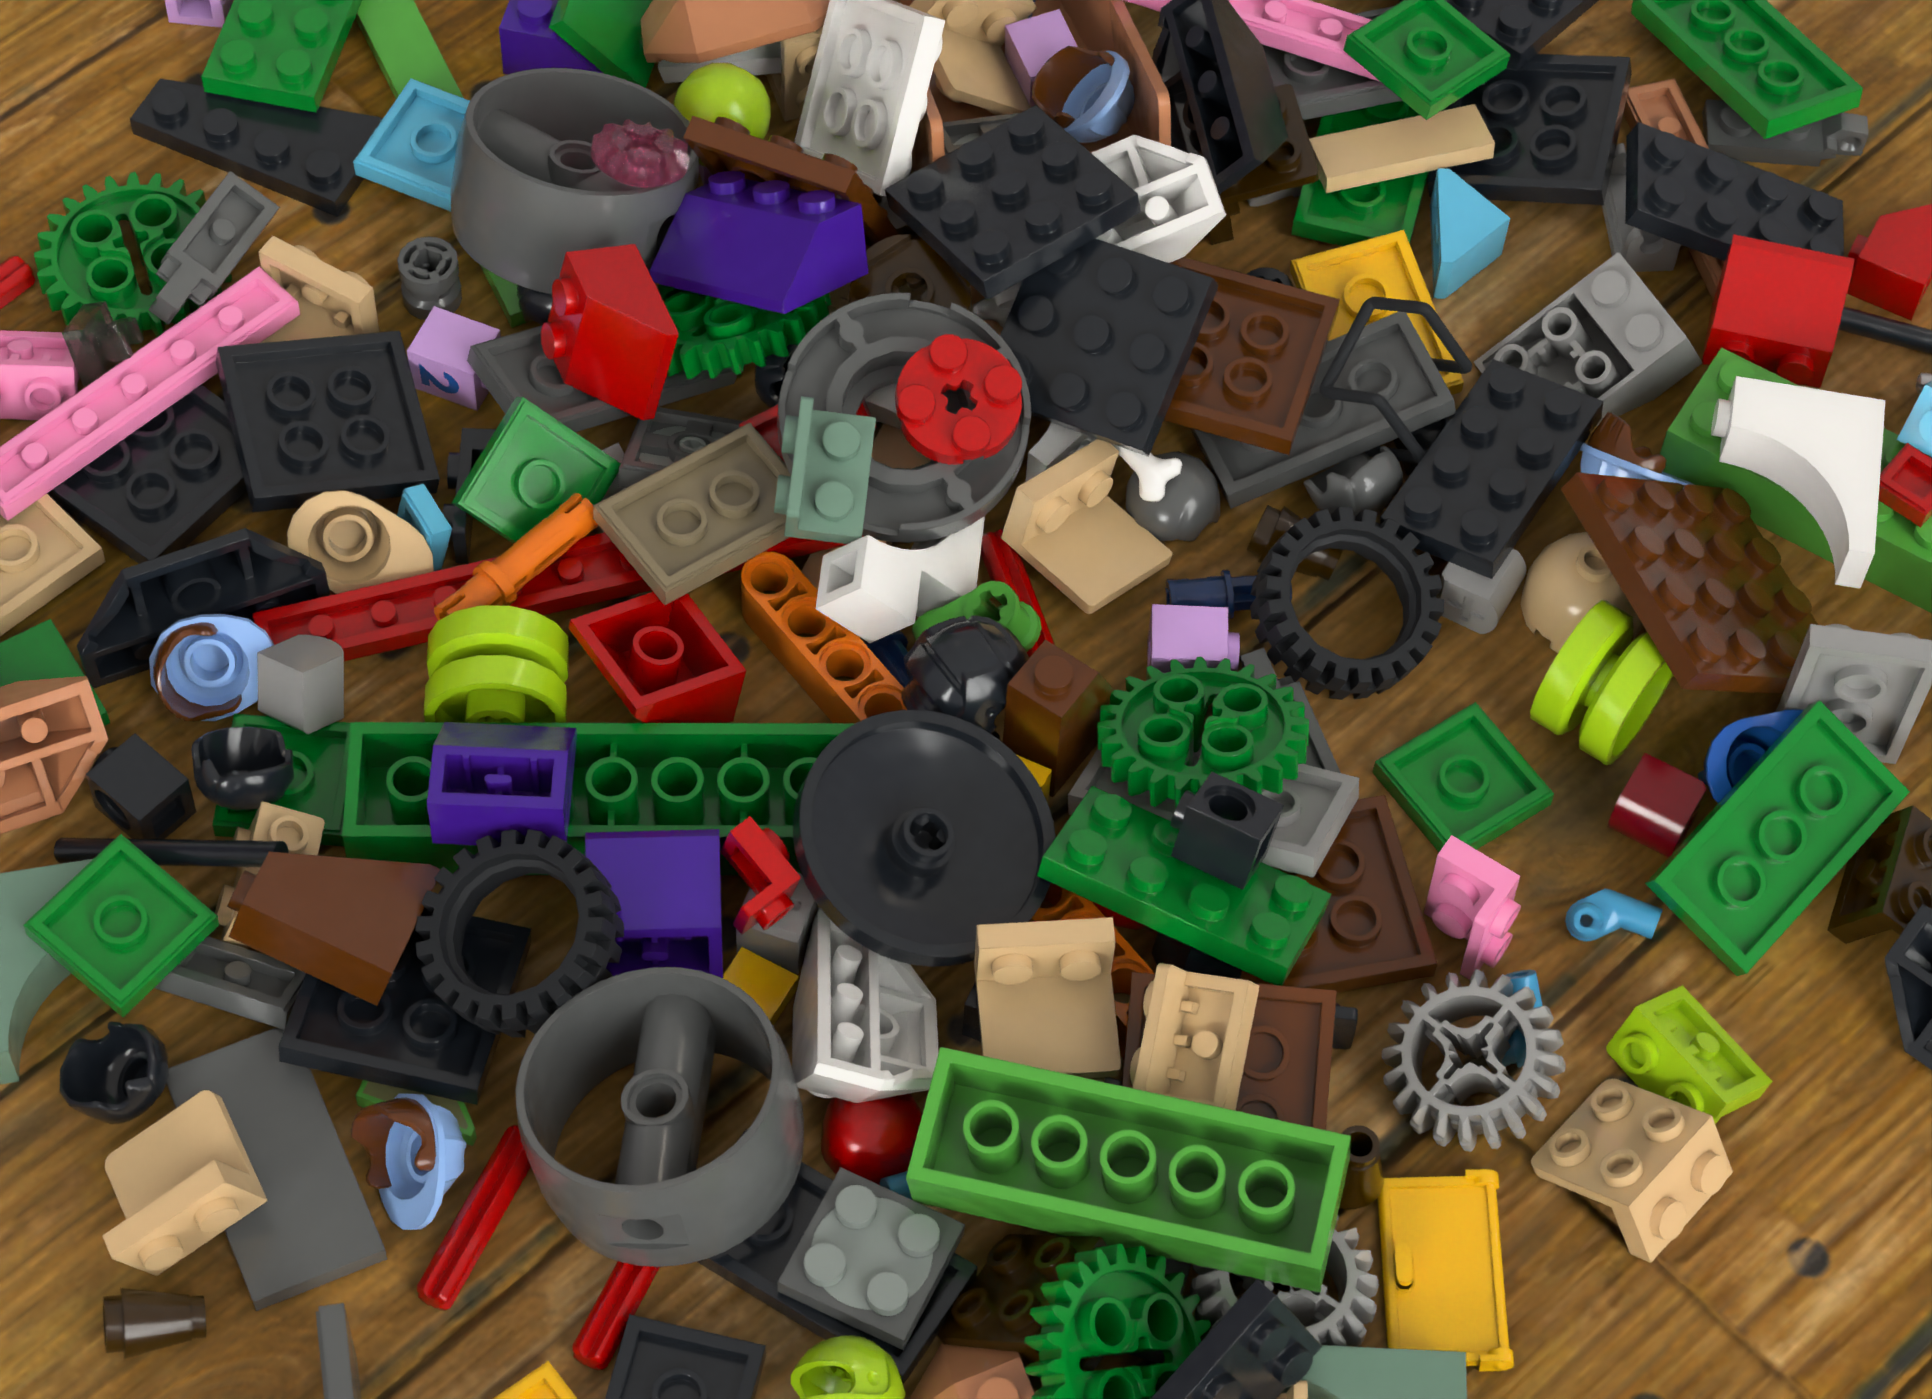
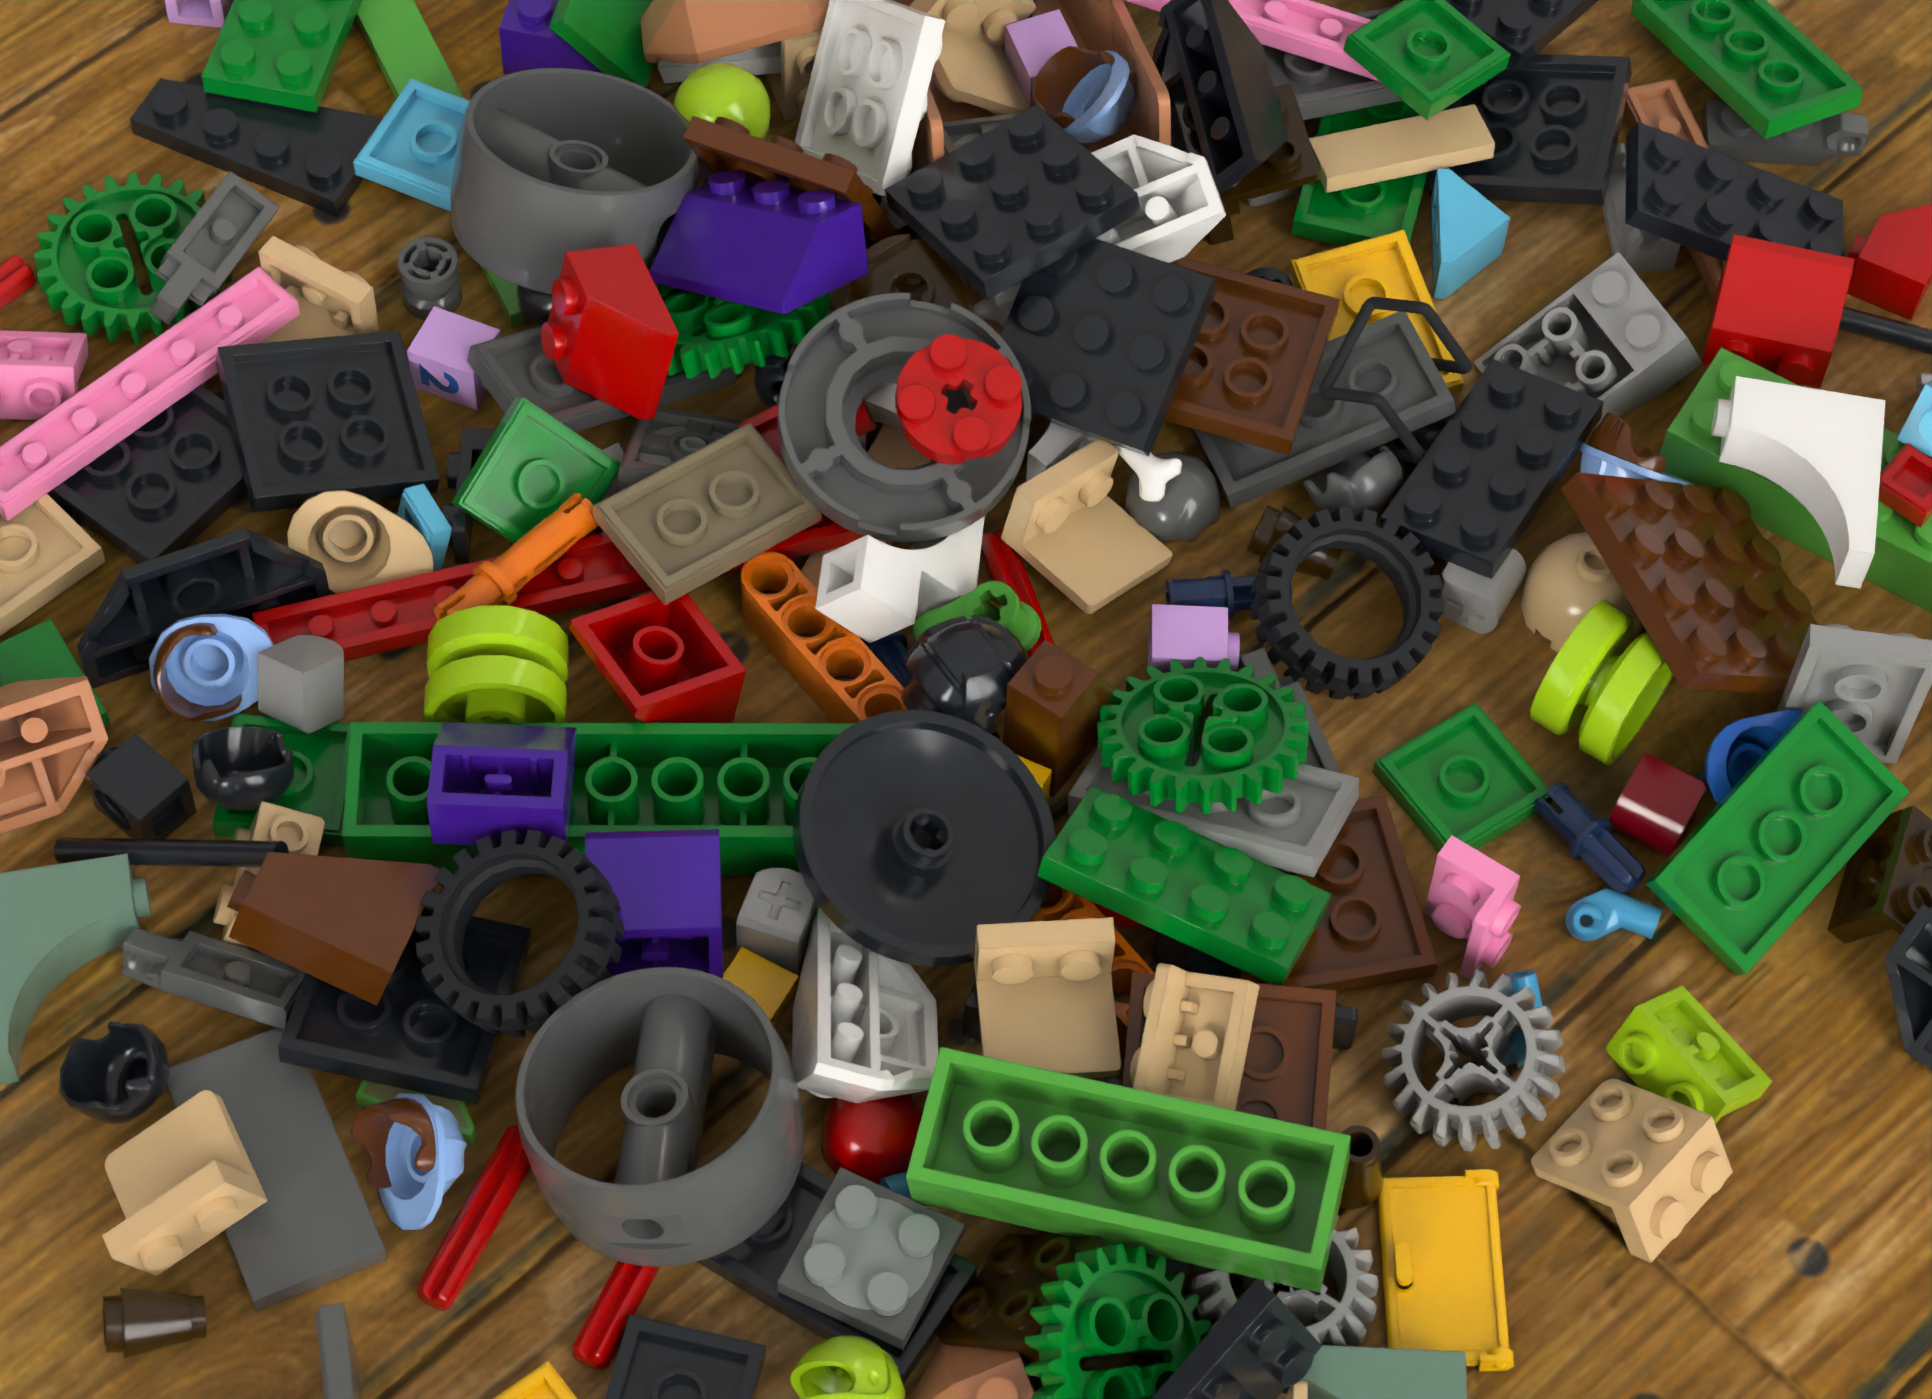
green tile [23,834,219,1017] -> none
clear smoke tile [62,301,144,387] -> none
clear pink gear [591,119,690,188] -> none
red bracket [720,816,802,935] -> none
sand green bracket [774,396,876,544] -> none
black brick [1170,772,1284,890] -> none
none -> dark blue axle [1534,783,1646,895]

